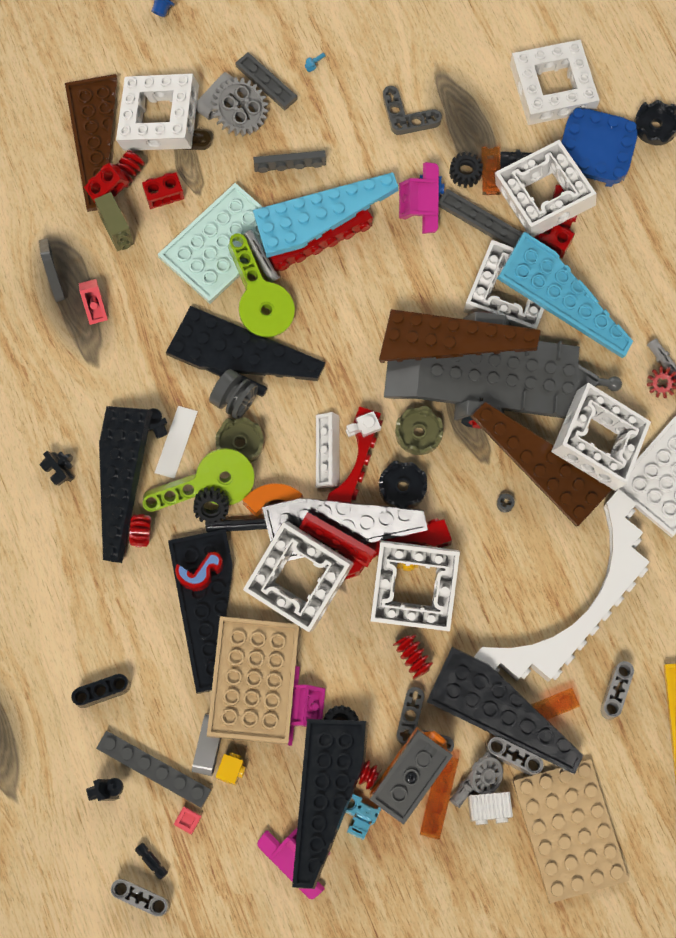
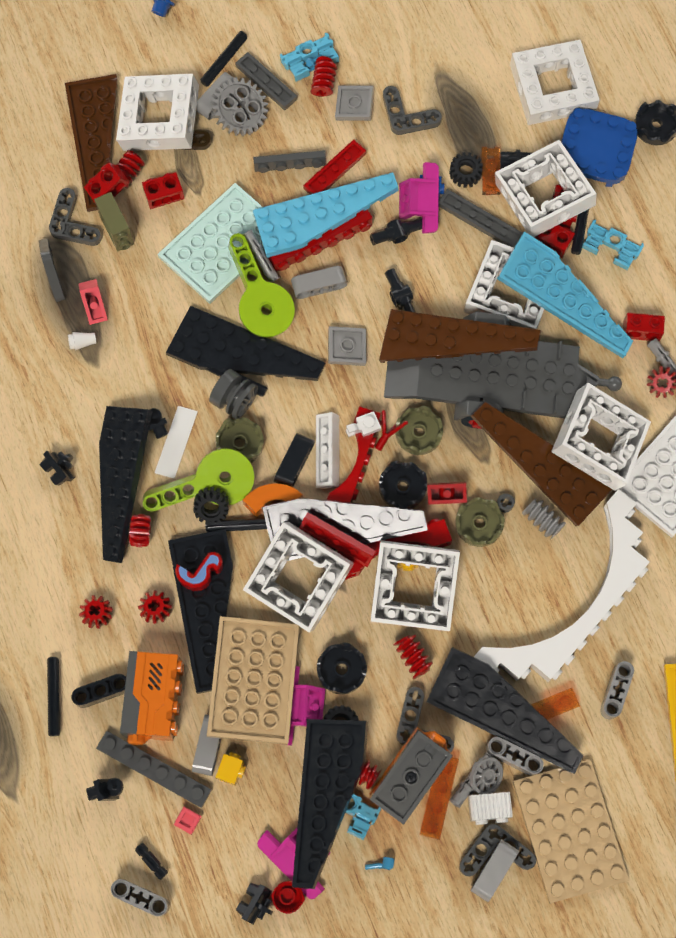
none -> black axle [47,657,60,737]
none -> dark grey beam [49,188,102,246]
none -> white cone [68,332,96,351]
none -> red gear [79,595,113,629]
none -> orange piece [120,651,185,745]
none -> red gear [138,590,172,624]
none -> black axle [200,31,247,87]
none -> black hips [236,883,273,925]
none -> red hat [271,881,305,914]
none -> black beam [274,433,315,487]
none -> medium azure piece [280,33,339,82]
none -> light grey beam [291,266,347,299]
none -> red plate [303,139,366,195]
none -> red piece [310,56,337,97]
none -> black plate [317,643,367,695]
none -> light grey plate [328,326,366,366]
none -> light grey plate [335,86,374,121]
none -> dark azure hand [365,857,394,870]
none -> black pin [370,218,422,245]
none -> red plant [374,410,408,451]
none -> black pin [385,268,416,313]
none -> red brick [427,482,467,505]
none -> olive plate [455,497,505,547]
none -> dark grey beam [459,824,536,877]
none -> light grey beam [470,839,519,902]
none -> light grey piece [522,498,566,540]
none -> black axle [571,209,589,255]
none -> medium azure piece [582,220,644,271]
none -> red brick [623,313,665,341]

